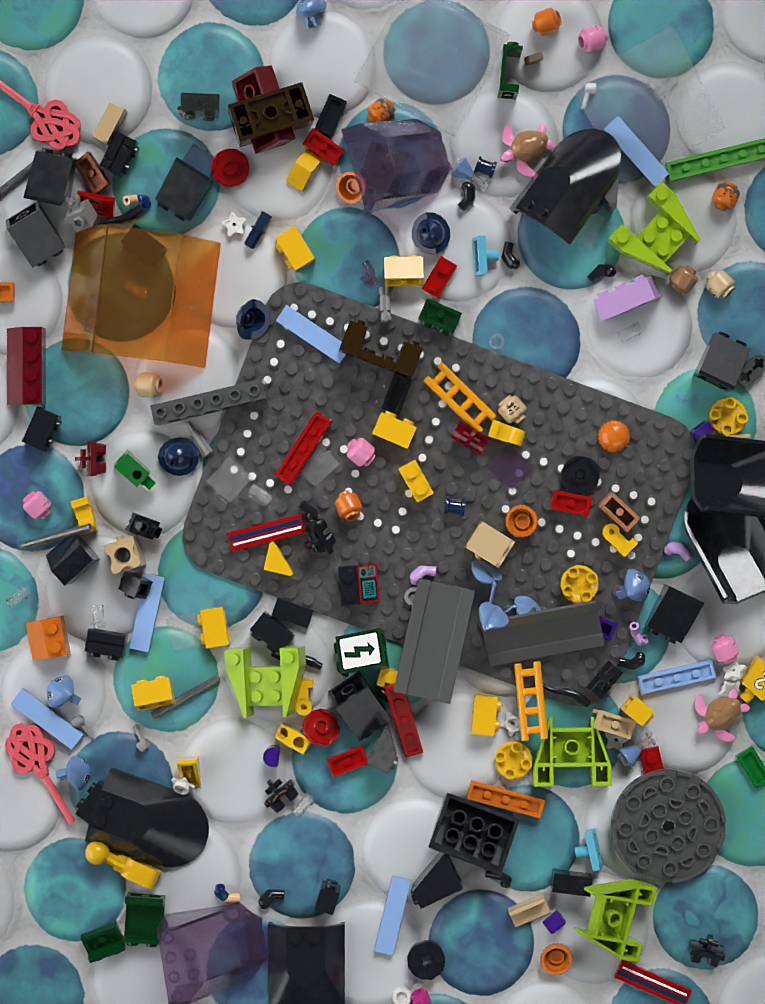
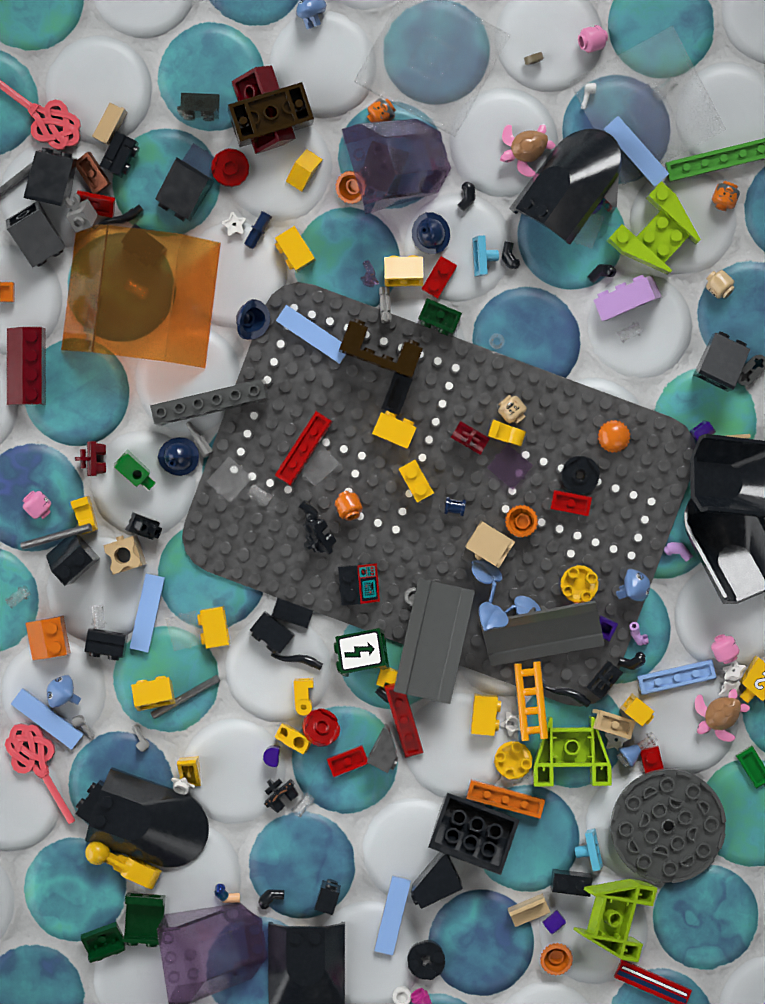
black brick [22,406,62,451] -> none
medium blue piece [55,755,91,791] -> none
black brick [118,571,153,599] -> none
arm [123,195,152,209] -> none
tan head [133,372,164,398] -> none
lime wedge [225,645,306,718] -> none
tile [227,514,306,551] -> none
yellow slope [264,541,294,576] -> none
red plate [302,128,345,166] -> none
black tile [314,94,347,138] -> none
black slope [328,671,391,741] -> none
bright pink head [347,438,375,466] -> none
lavender arm [410,566,436,585] -> none
light orange bar [423,362,497,432] -> none
piece [449,156,490,193] -> none
dark blue bush [474,156,497,179] -> none
black arm [485,870,512,888] -> none
dark green panel [497,42,523,100] -> none
orange head [532,8,562,36] -> none
nougat brick [597,492,640,532] -> none
yellow leg [602,523,638,557] -> none
black slope [645,584,704,644] -> none
medium nougat head [669,265,698,294] -> none
black hips [689,934,725,967] -> none
yellow dish [709,397,748,436] -> none

